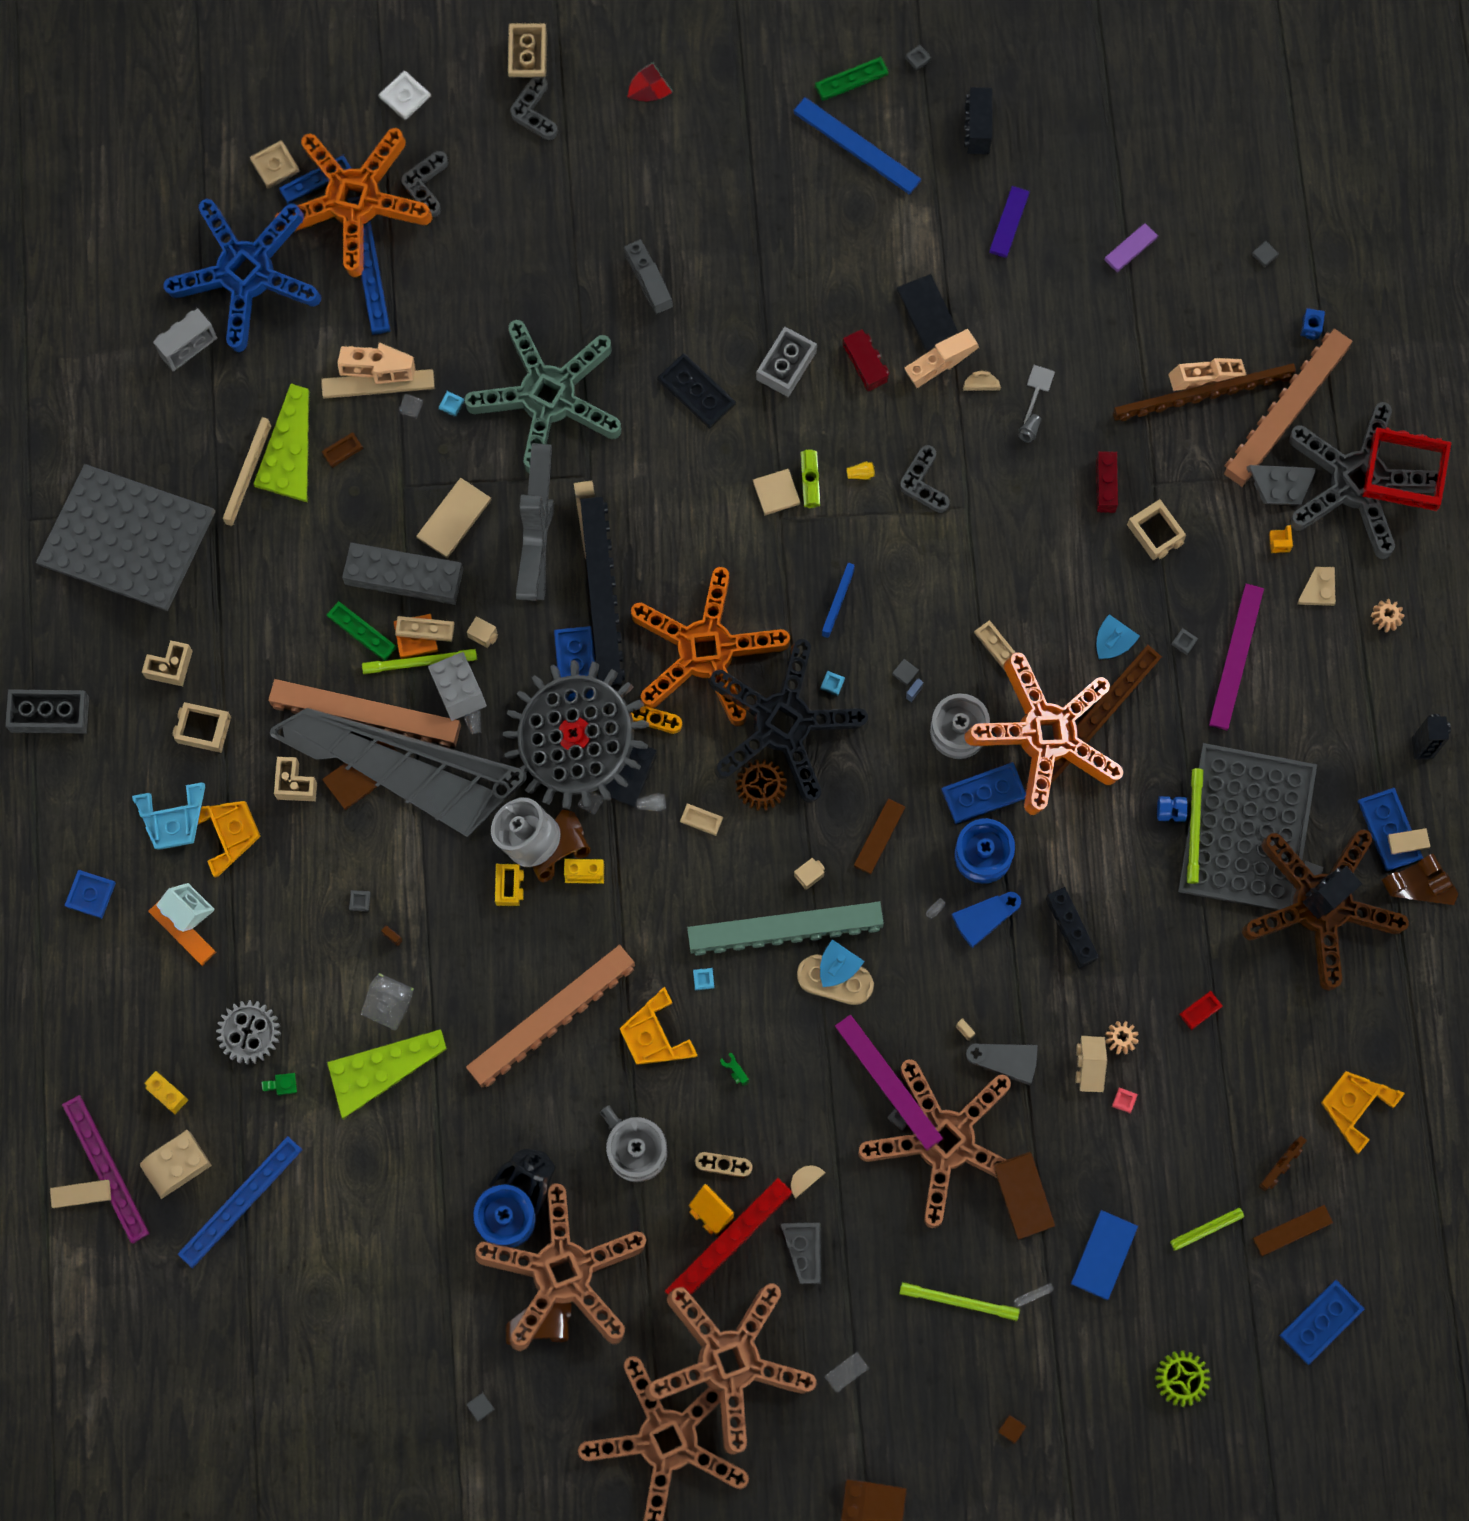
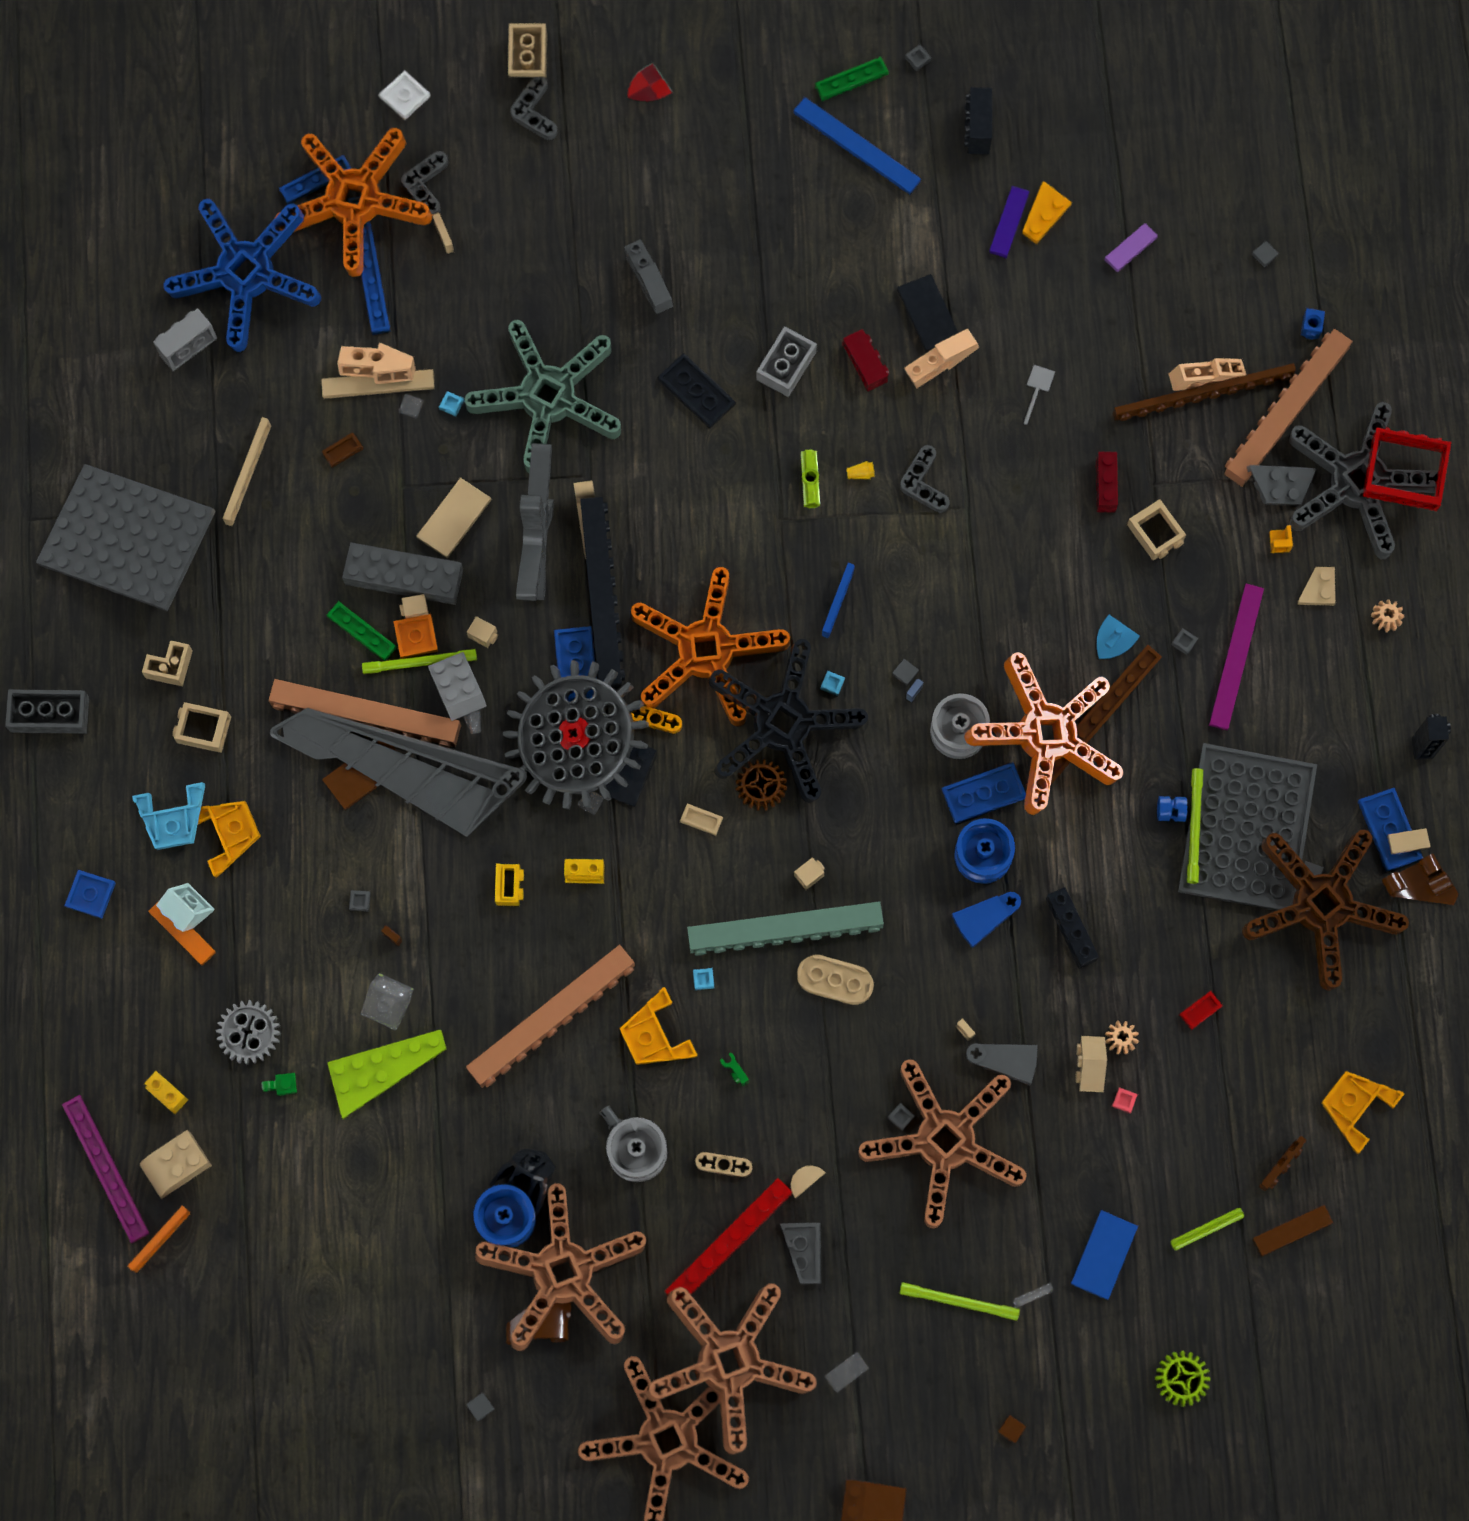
tan tile [50,1180,111,1208] -> none
blue tile [177,1136,302,1268] -> none
tan tile [250,140,300,189] -> none
lime wing [254,384,309,503] -> none
tan brick [274,757,317,801] -> none
tan tile [395,616,455,642] -> none
light grey piece [491,798,560,867] -> none
reddish brown panel [532,809,591,882] -> none
clear cone [637,793,666,812] -> none
light orange slope [689,1184,734,1236] -> none
tan tile [753,469,800,515] -> none
dark azure shield [820,940,864,987] -> none
magenta tile [835,1015,943,1150] -> none
reddish brown tile [854,798,906,875] -> none
clear tile [926,898,945,919] -> none
tan tile [963,371,1001,391] -> none
tan tile [974,620,1016,672] -> none
reddish brown tile [993,1152,1055,1240] -> none
dark grey cone [1018,414,1041,443] -> none
blue tile [1279,1280,1364,1365] -> none
black brick [1303,866,1362,919] -> none
none -> orange tile [128,1206,191,1273]
none -> tan brick [400,594,429,619]
none -> tan tile [432,213,454,254]
none -> light orange wing [1022,181,1072,244]

